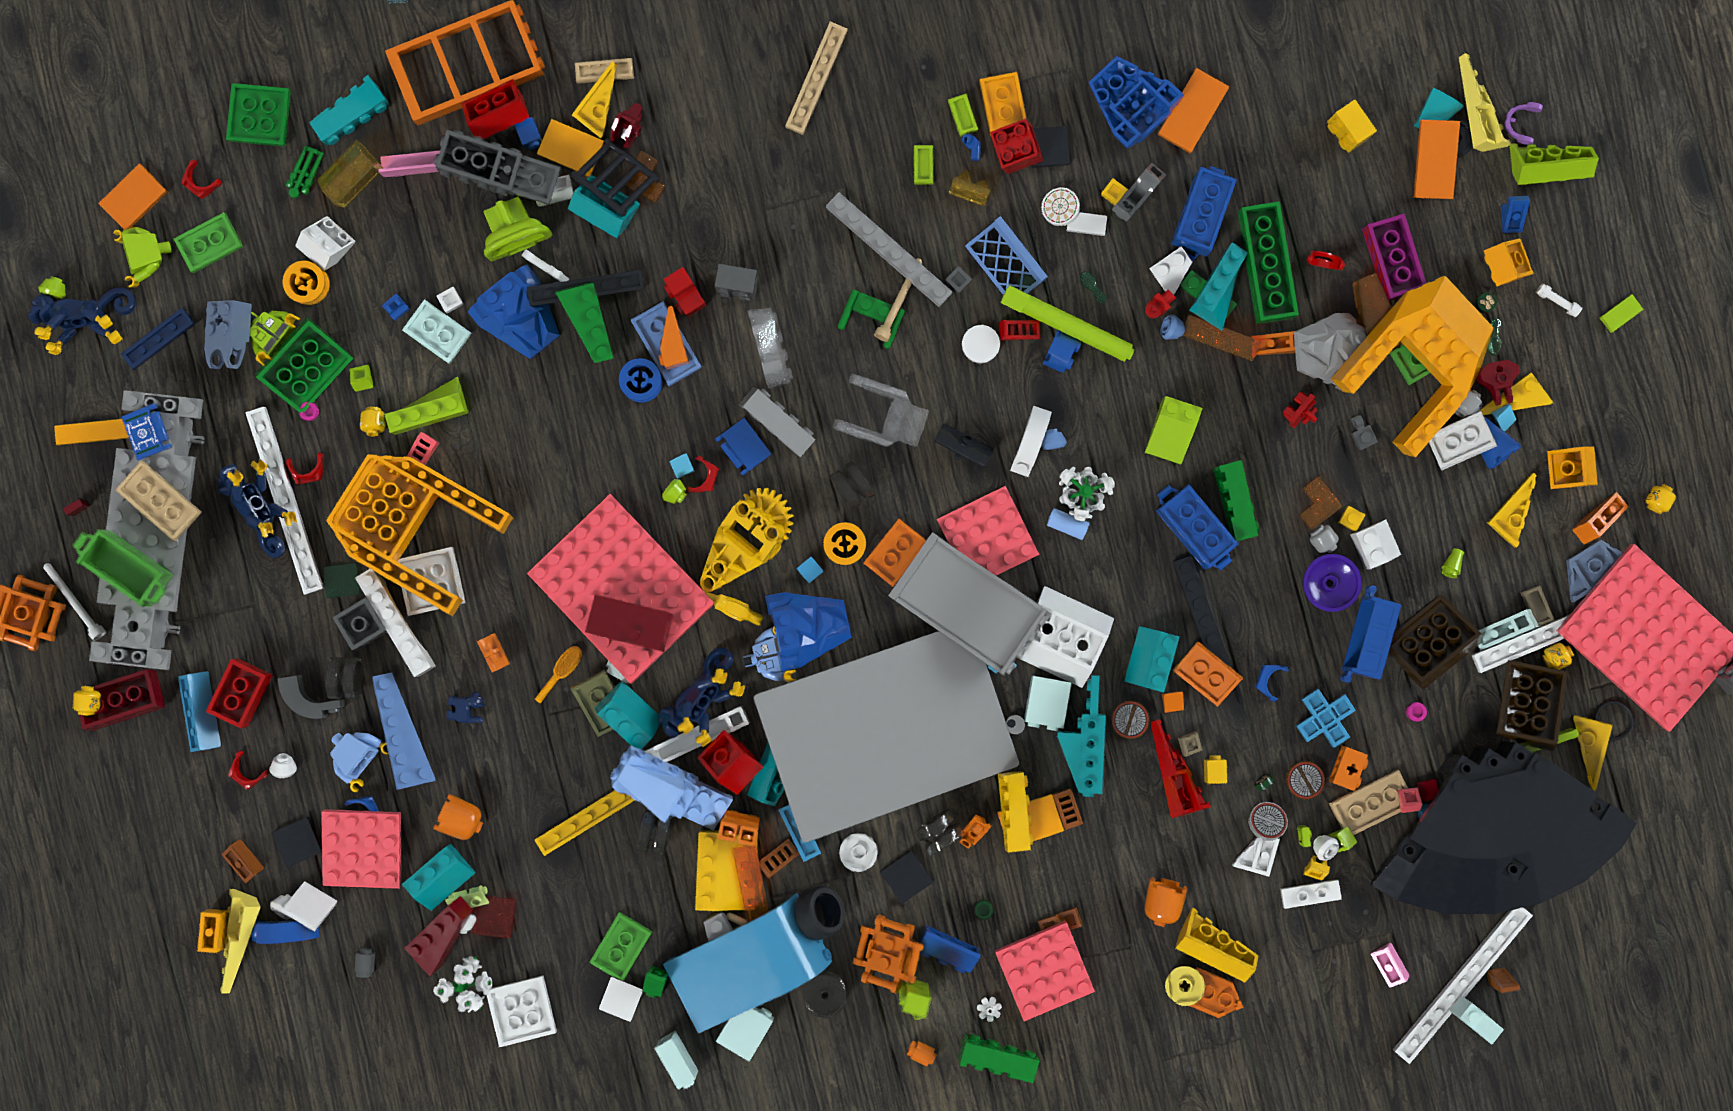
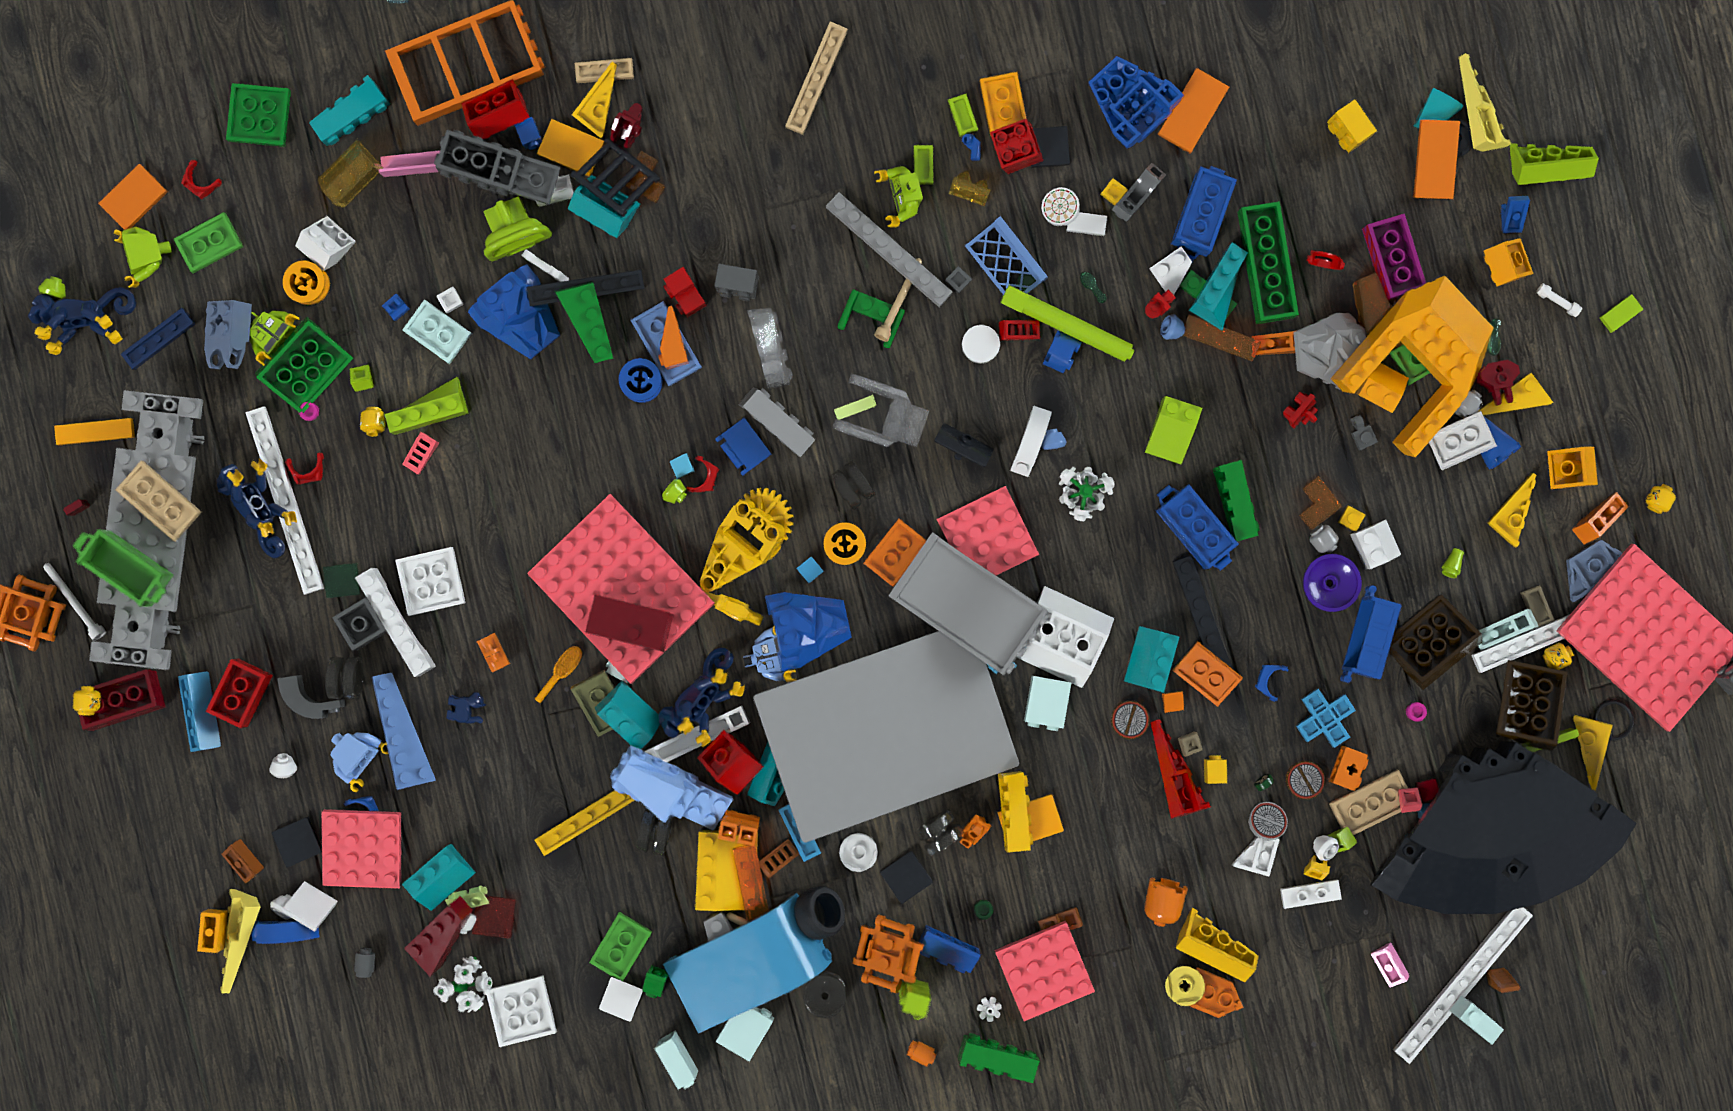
blue piece [122,403,172,461] -> none
red helmet [228,750,269,790] -> none
green piece [286,146,324,199] -> none
light orange wedge [326,455,513,616] -> none
orange cylinder [433,794,483,840] -> none
light grey tile [1006,715,1025,734] -> none
light blue pin [1047,508,1089,540] -> none
dark orange slope [1052,787,1083,830] -> none
teal wedge [1057,675,1106,797] -> none
lime tile [1297,825,1312,847] -> none
tile [1476,293,1497,313] -> none
medium azure slope [1491,404,1516,432] -> none
medium lavender piece [1504,102,1543,145] -> none
none -> yellowish green piece [834,394,876,420]
none -> lime torso [874,166,923,227]
none -> light orange slope [1355,363,1409,413]

